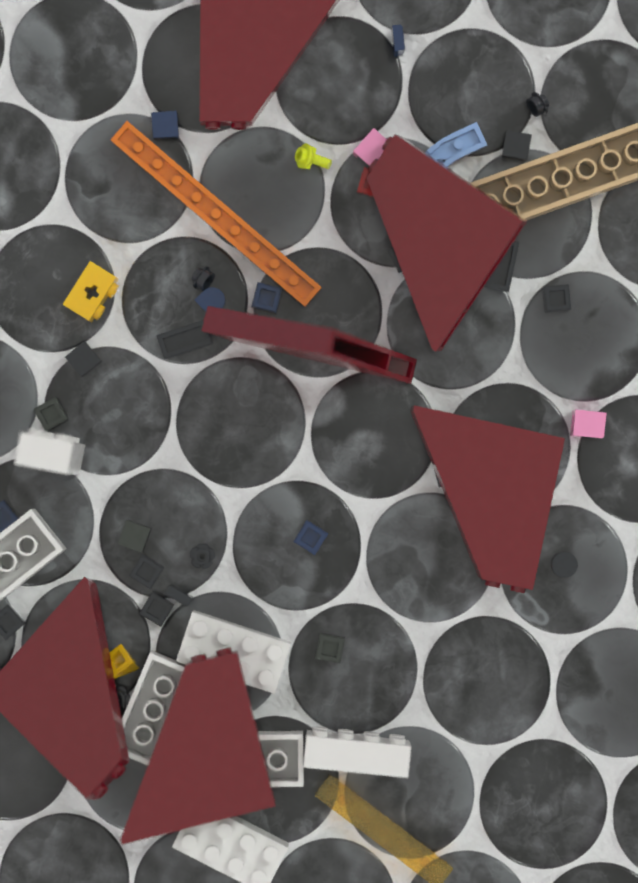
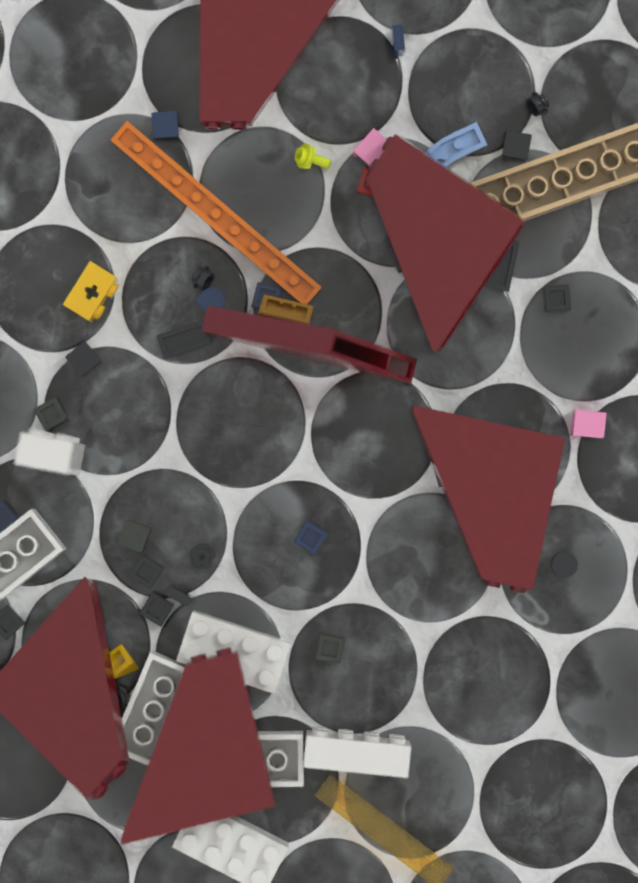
none -> pearl gold plate [258,294,314,325]

